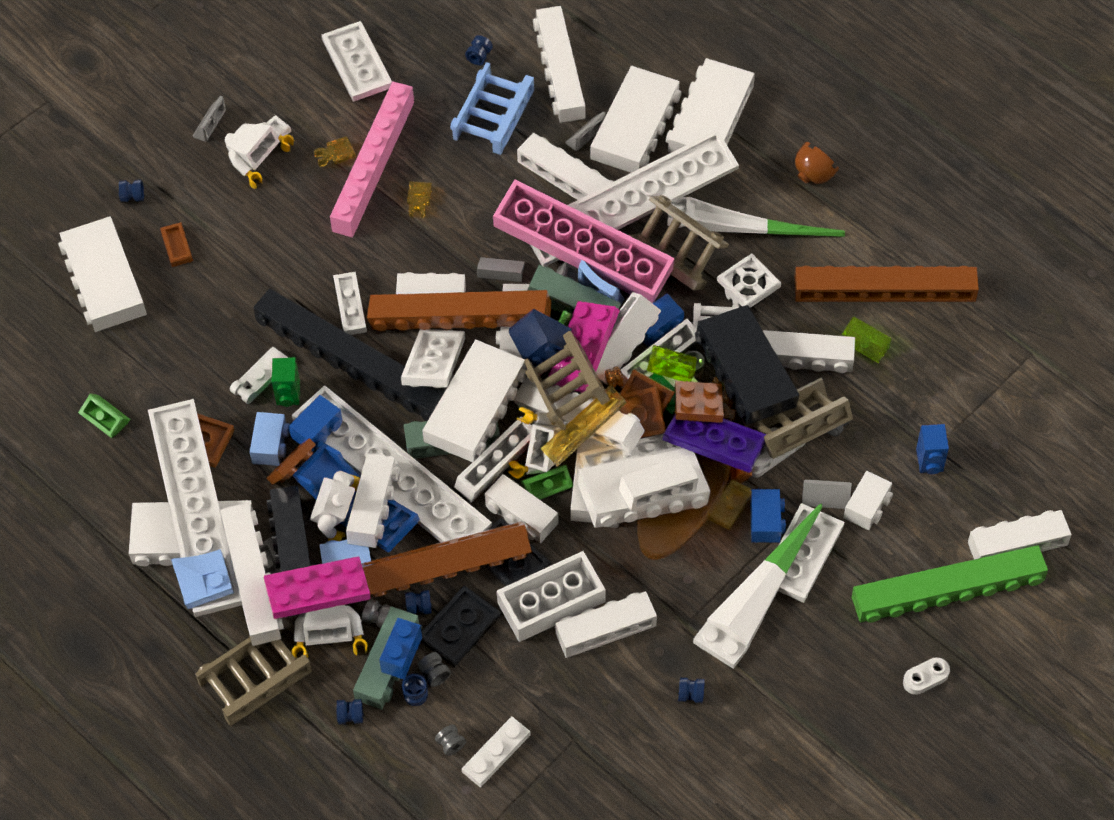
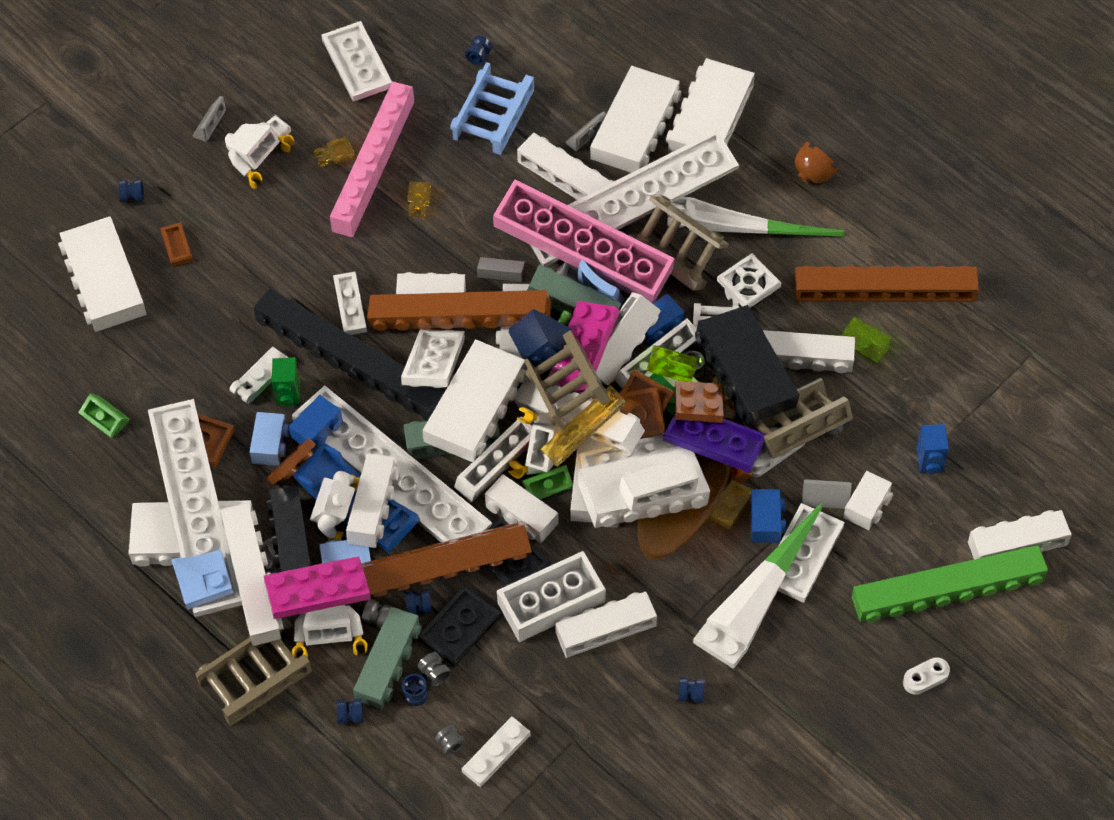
blue brick [379,618,422,679] -> none
white brick [533,6,585,123] -> none
clear orange bush [605,366,624,389] -> none

